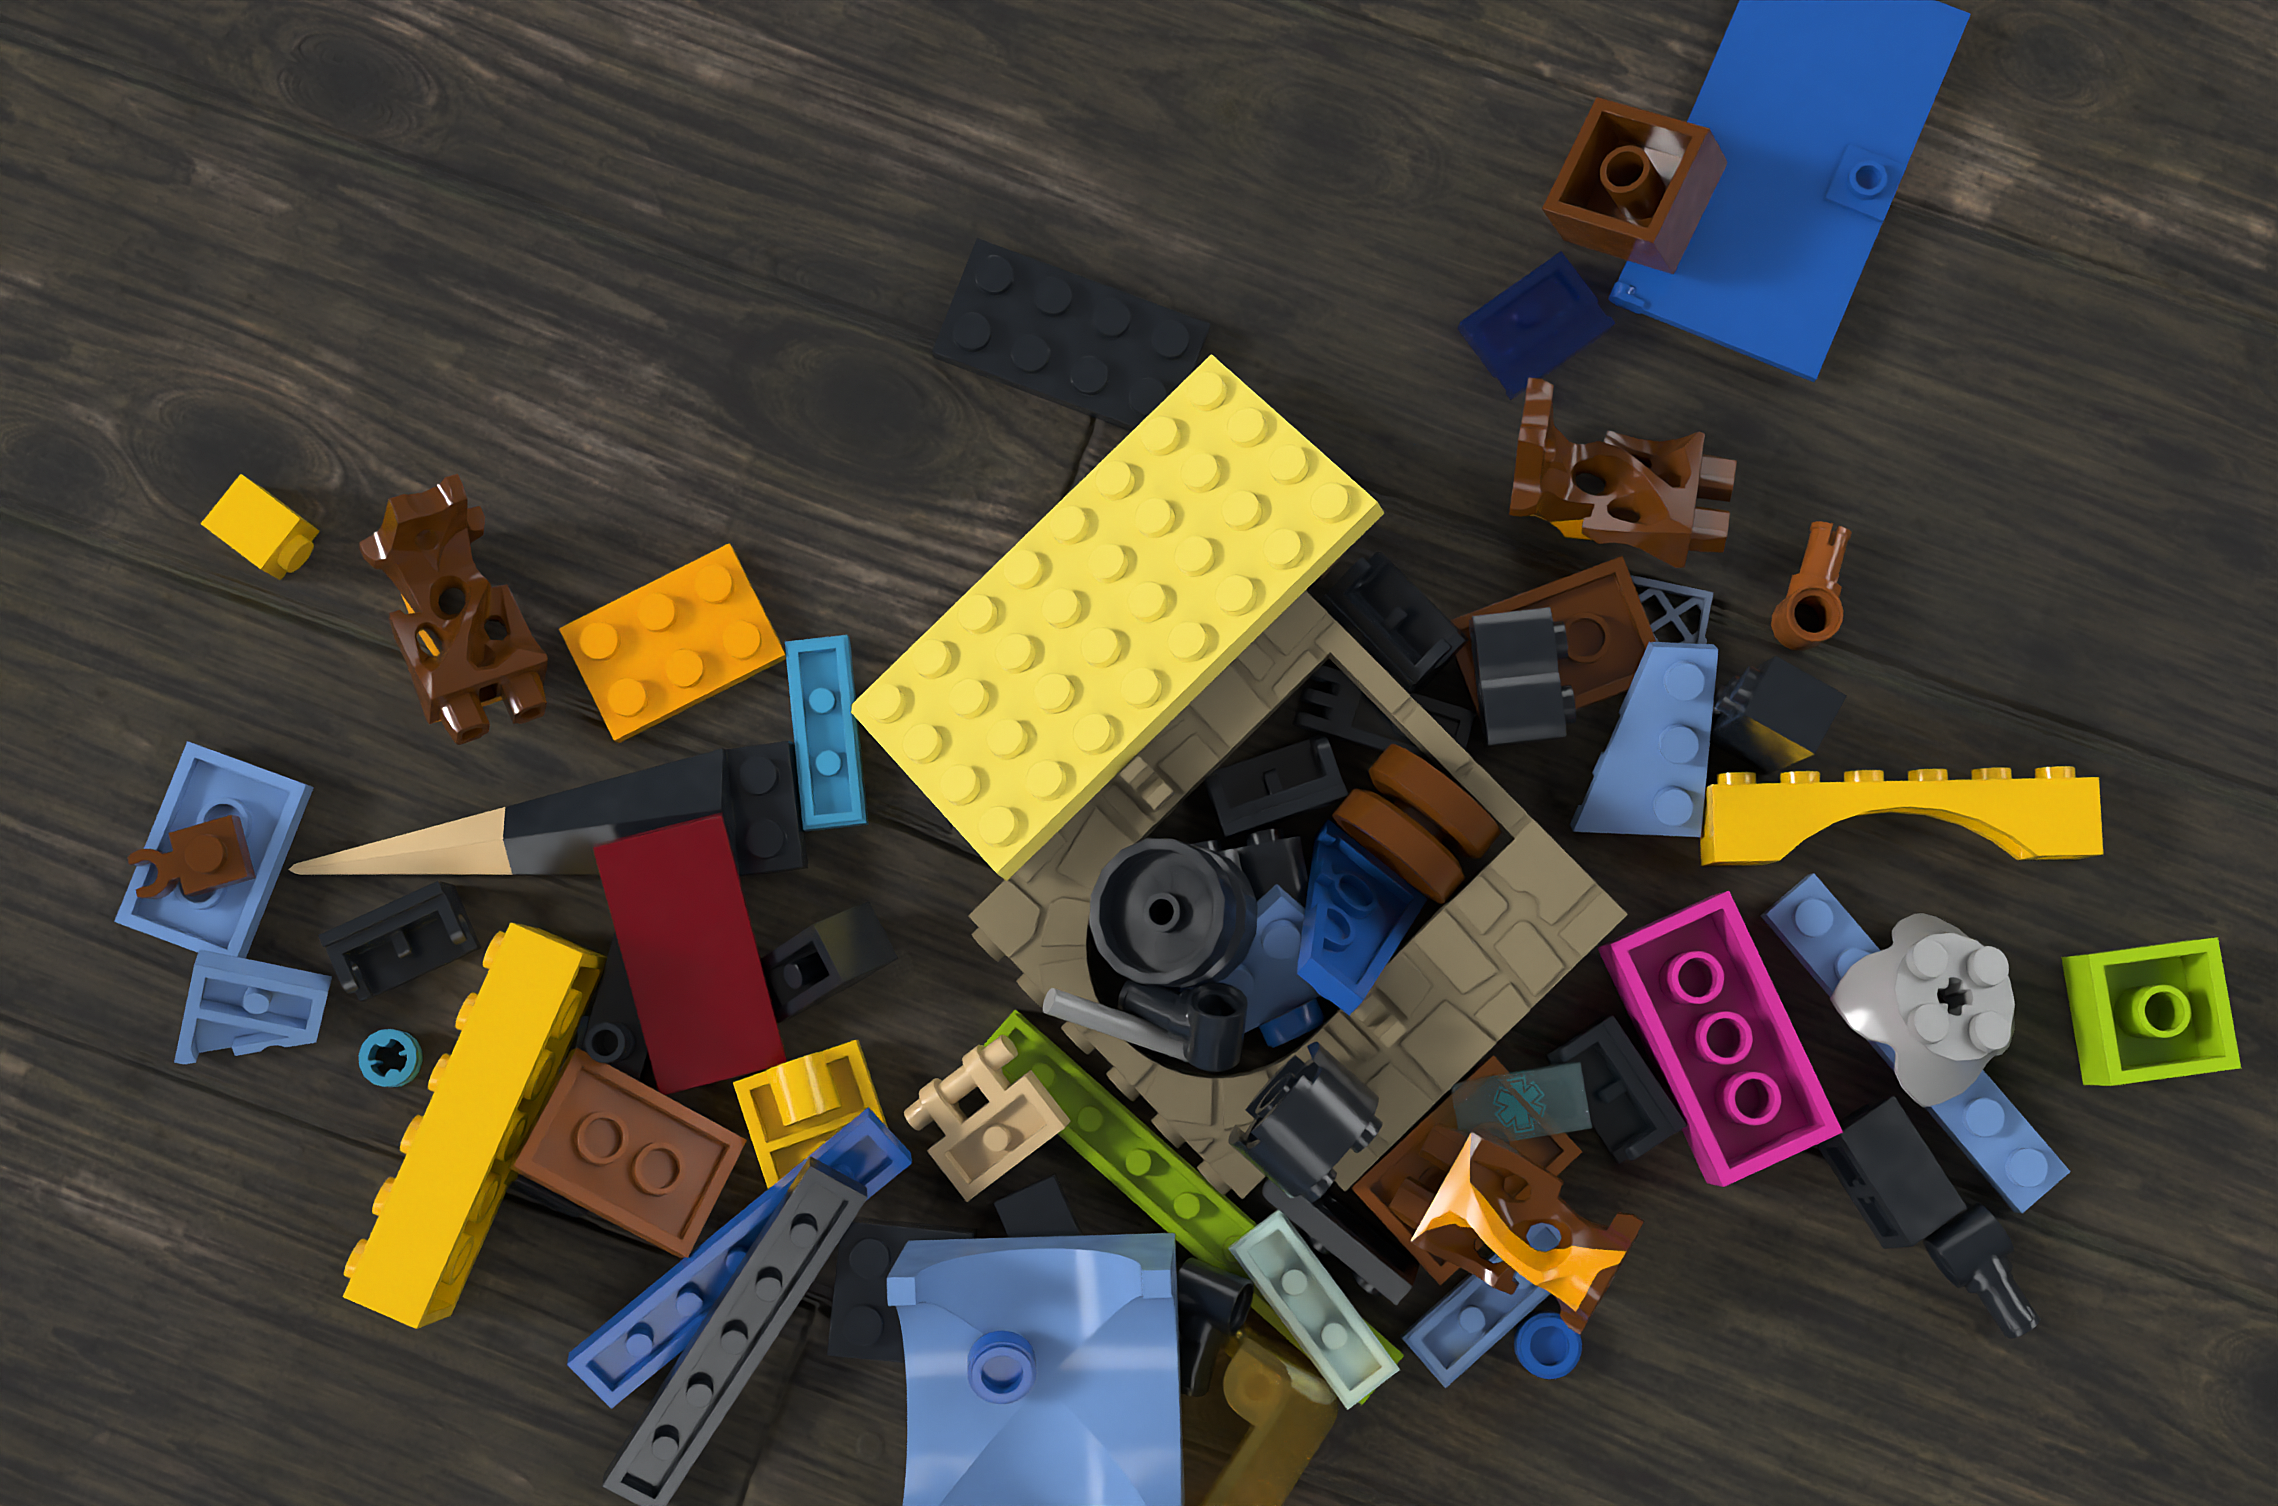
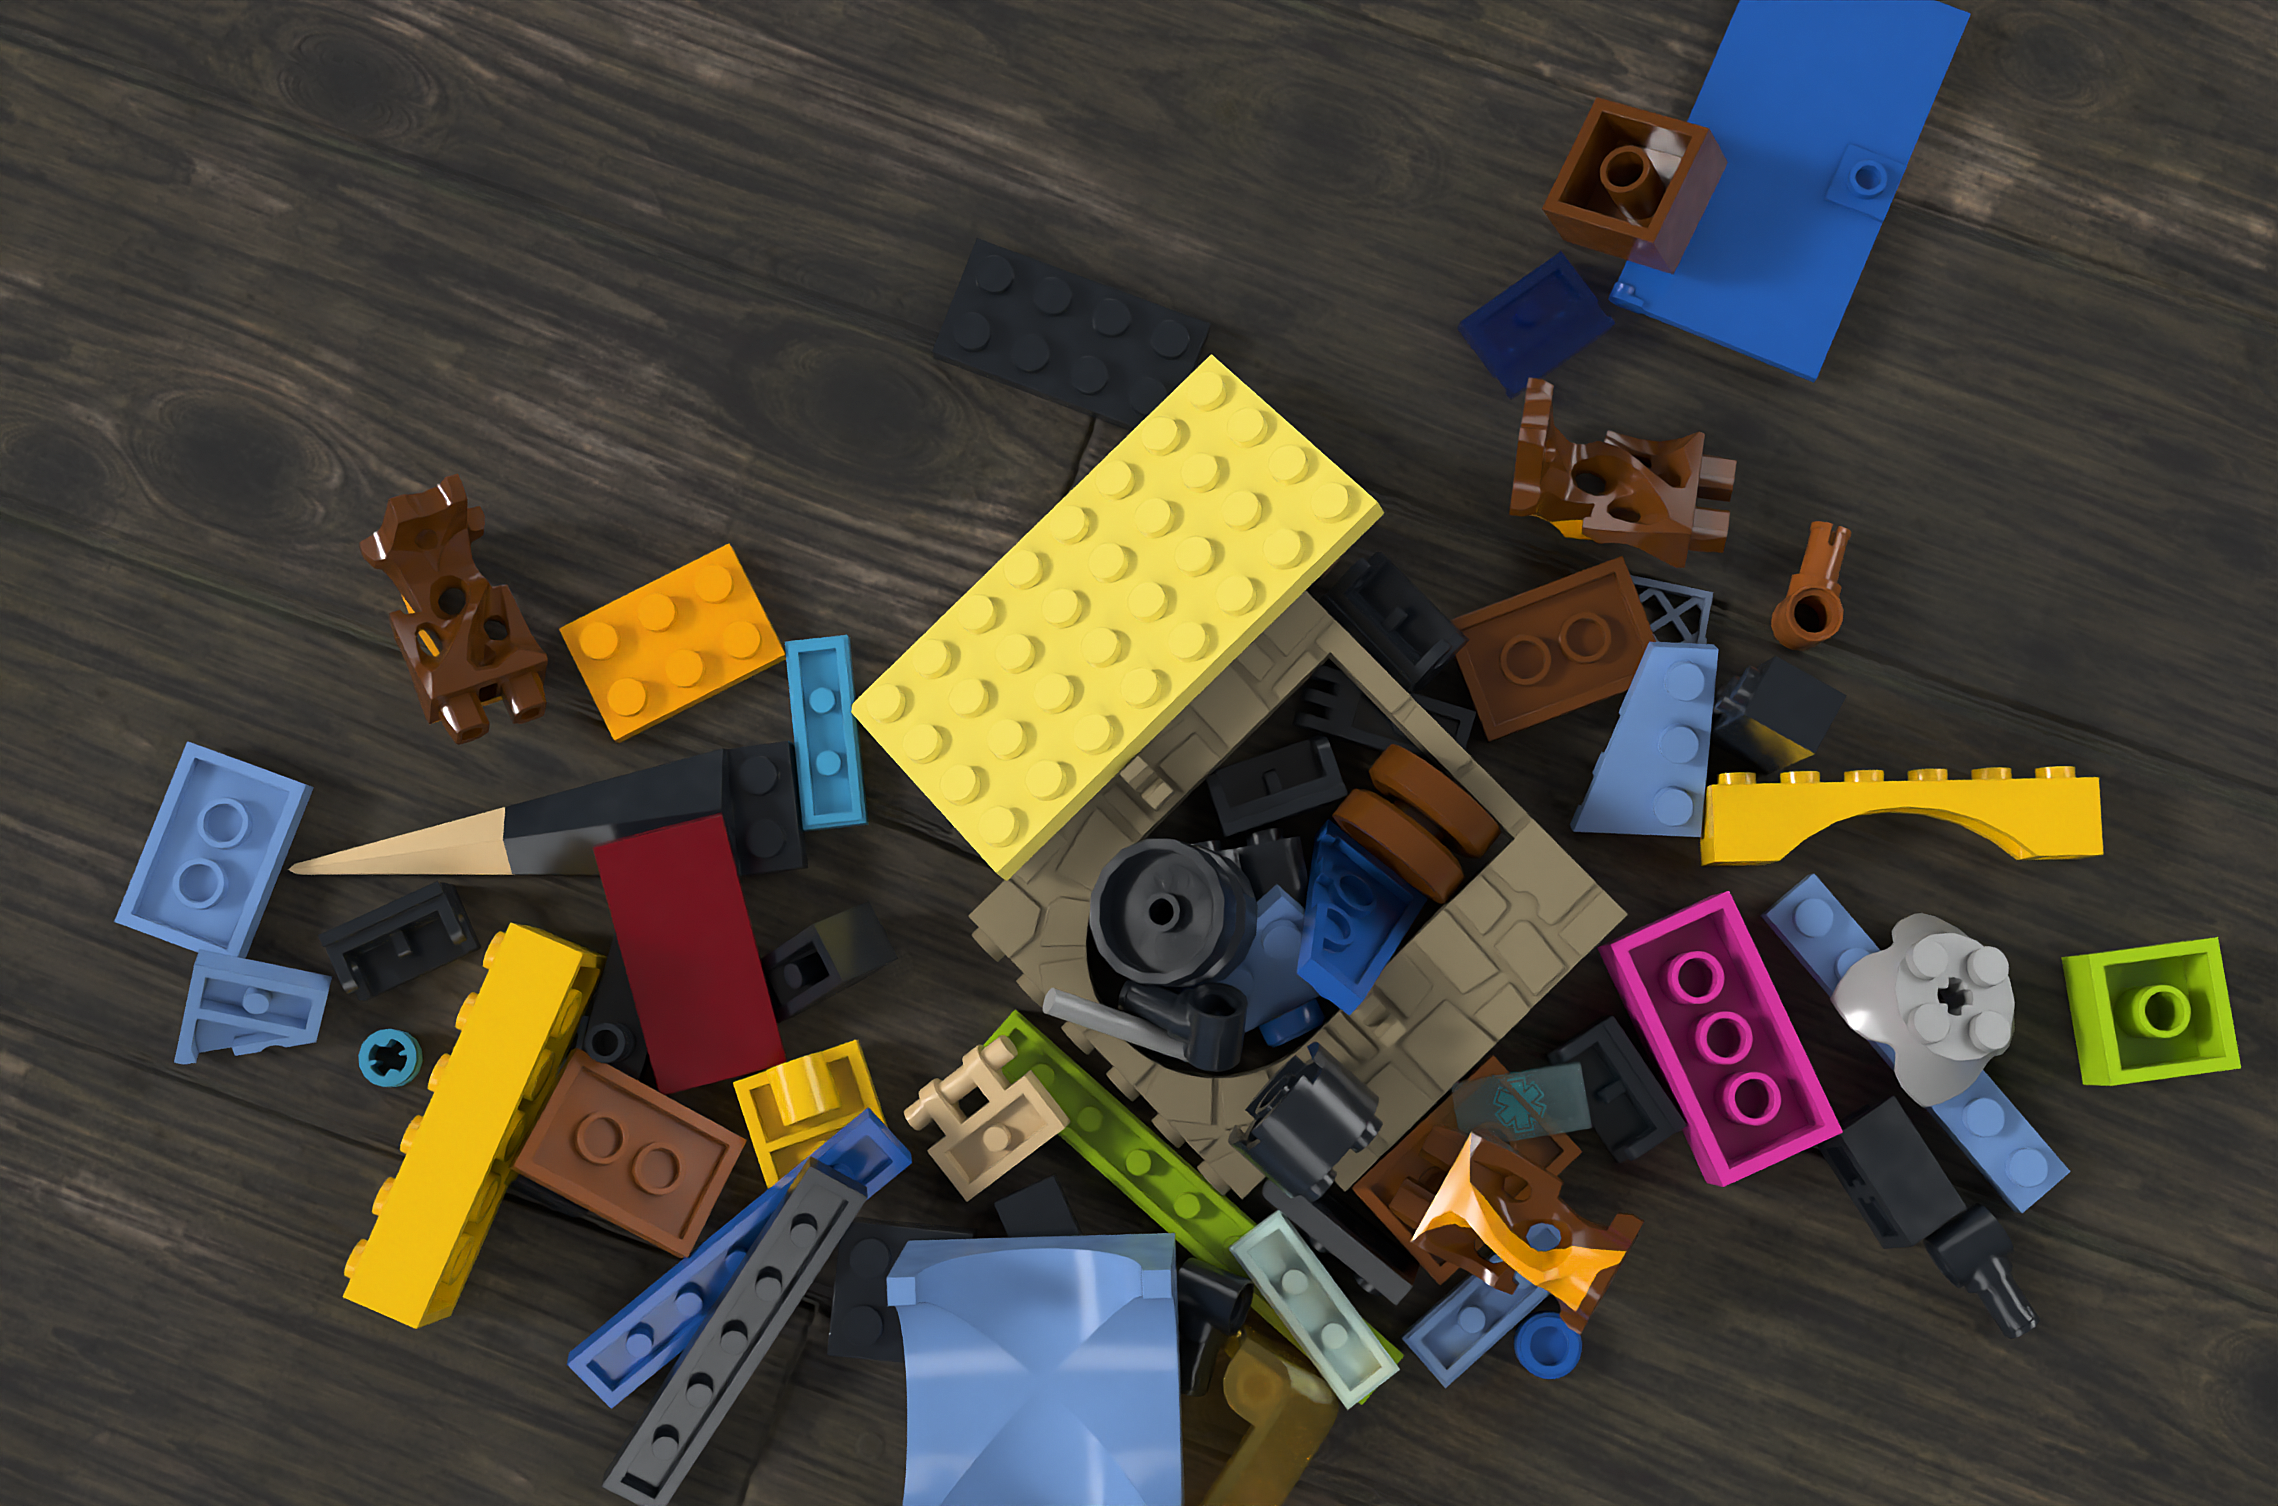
reddish brown plate [127,815,256,899] -> none
yellow brick [201,474,320,580] -> none
blue tile [967,1331,1037,1404] -> none
black brick [1469,607,1576,748] -> none

